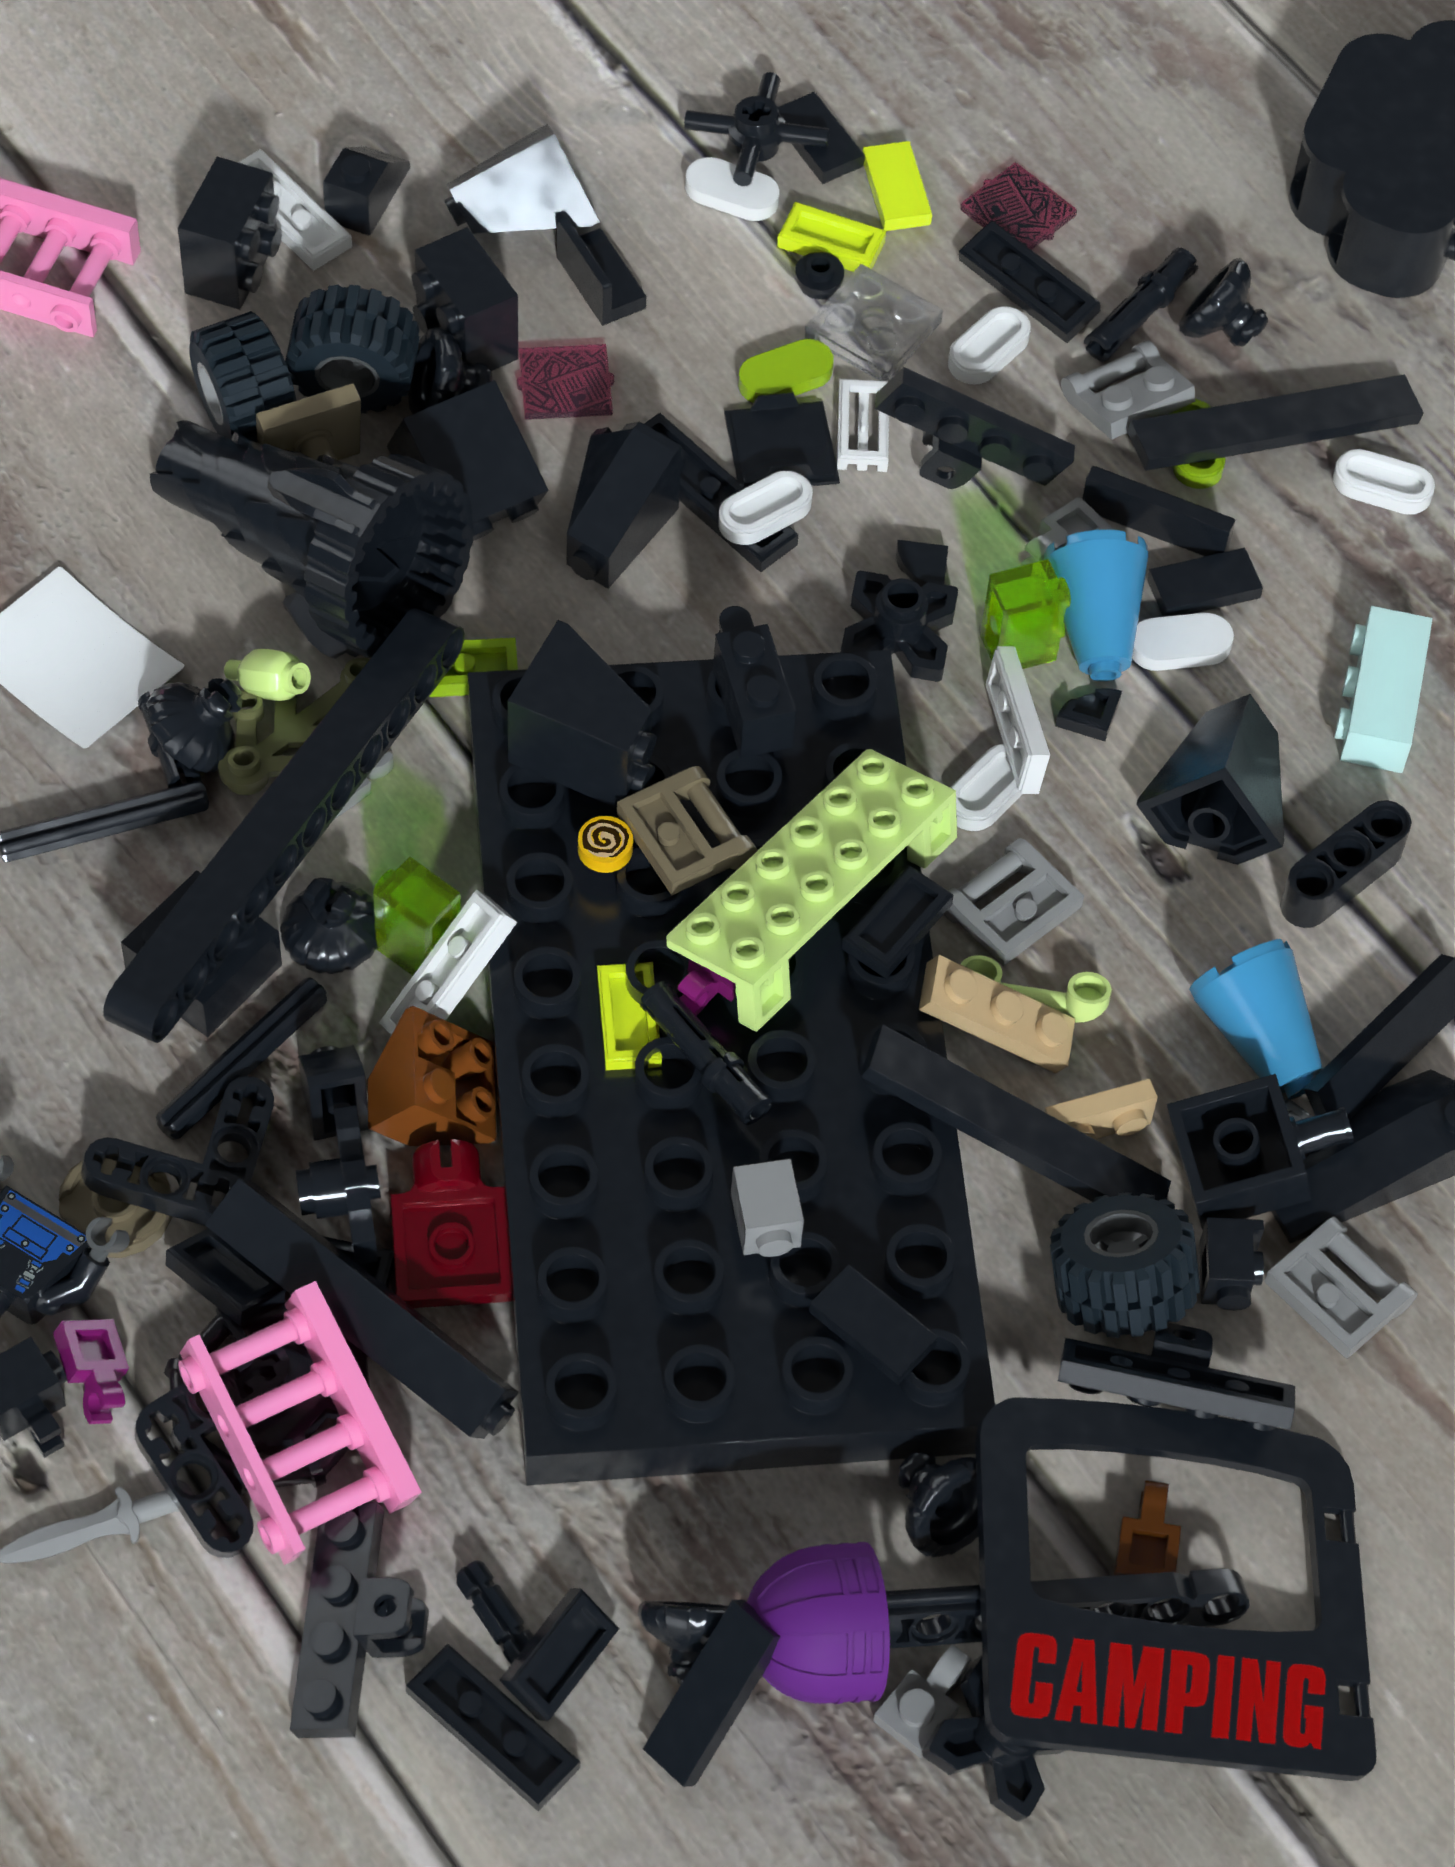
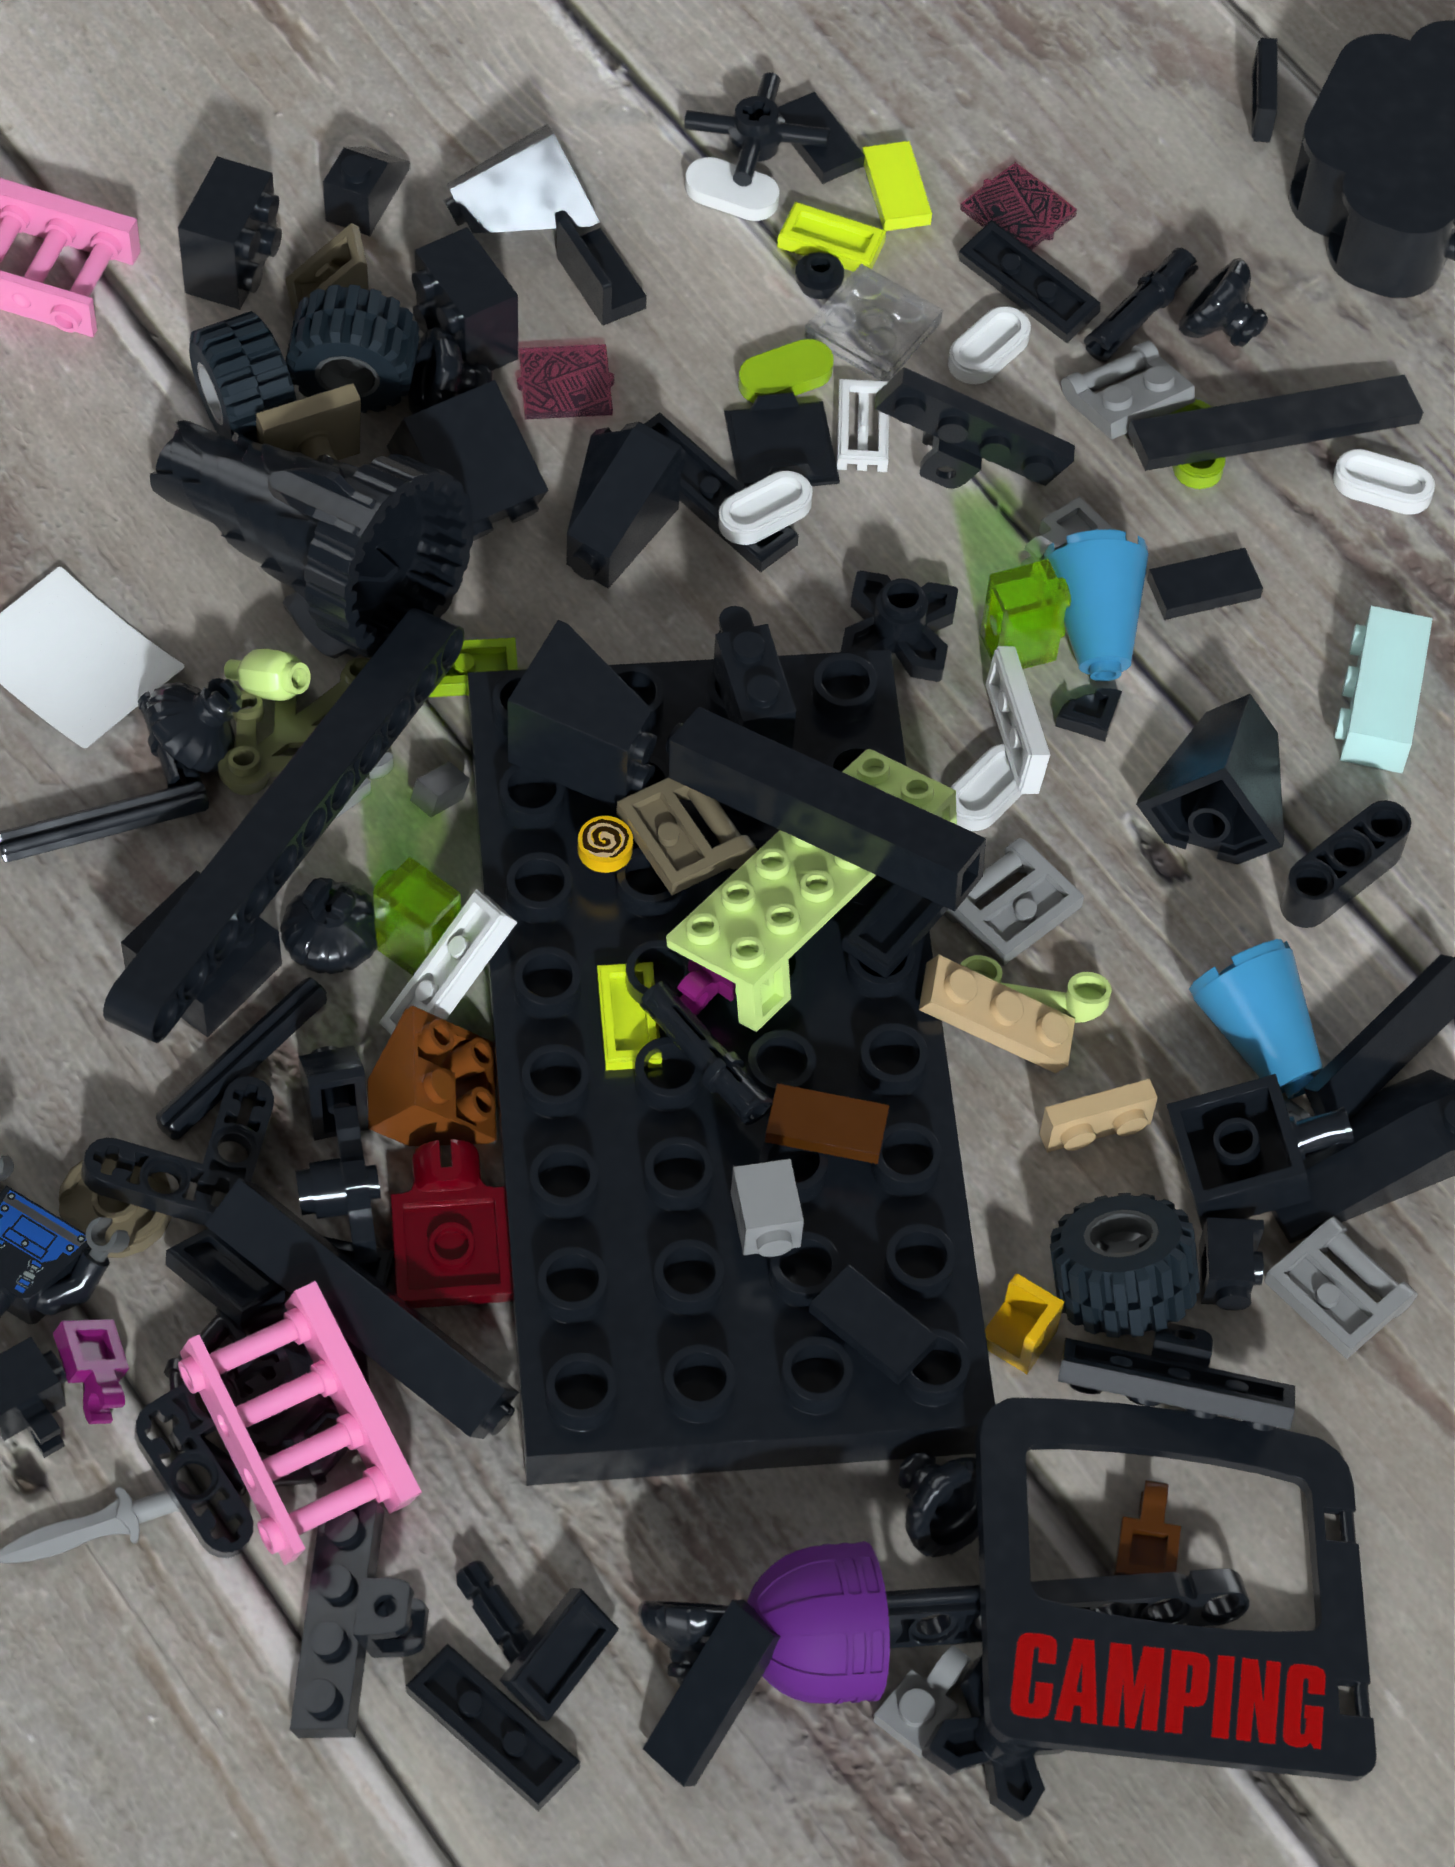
white tile [238,149,352,271] -> none
black tile [860,1025,1171,1202] -> none
black tile [896,540,948,587] -> none
black tile [1082,466,1236,556] -> none
white tile [1132,613,1234,671] -> none
none -> dark tan slope [285,223,369,317]
none -> flat silver piece [410,761,470,817]
none -> black brick [666,707,986,912]
none -> reddish brown tile [765,1083,889,1164]
none -> yellow panel [985,1273,1064,1374]
none -> black tile [1251,37,1278,143]

